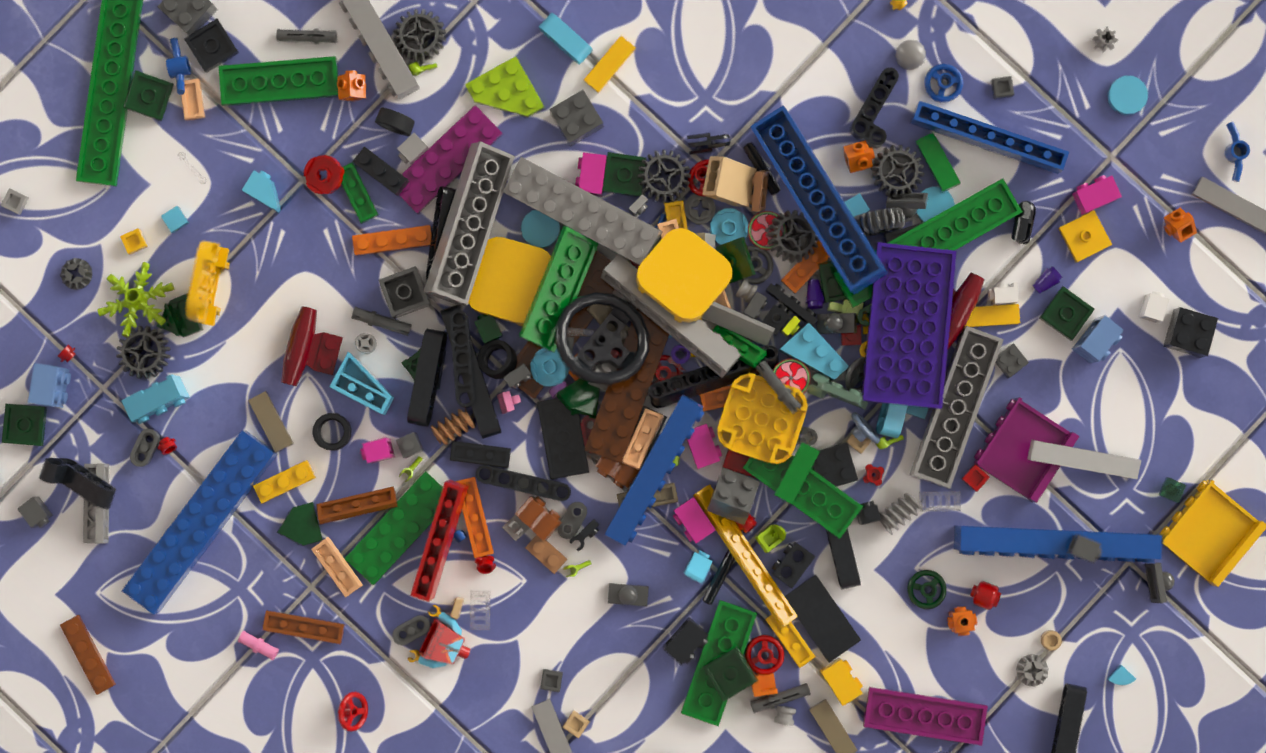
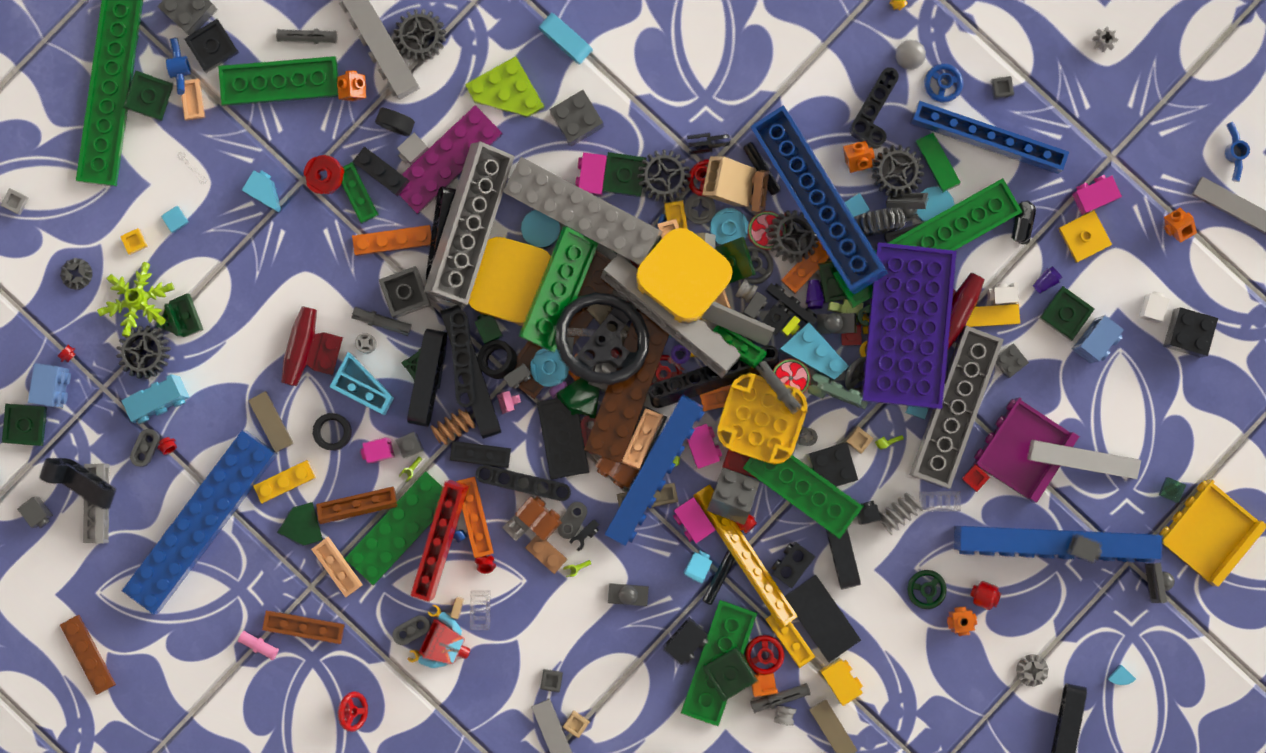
yellow tile [187,241,230,326] -> none
lime hand [409,62,437,76] -> none
yellow tile [584,36,636,93] -> none
light grey plate [629,194,648,216] -> none
lime plate [754,524,786,553] -> none
green tile [774,442,820,504] -> none
sand blue piece [851,412,880,444] -> none
red plate [863,464,884,486] -> none
magenta plate [863,687,988,746] -> none
medium azure beam [876,403,908,439] -> none
tan tile [1041,630,1062,651] -> none
medium azure tile [1108,76,1148,115] -> none

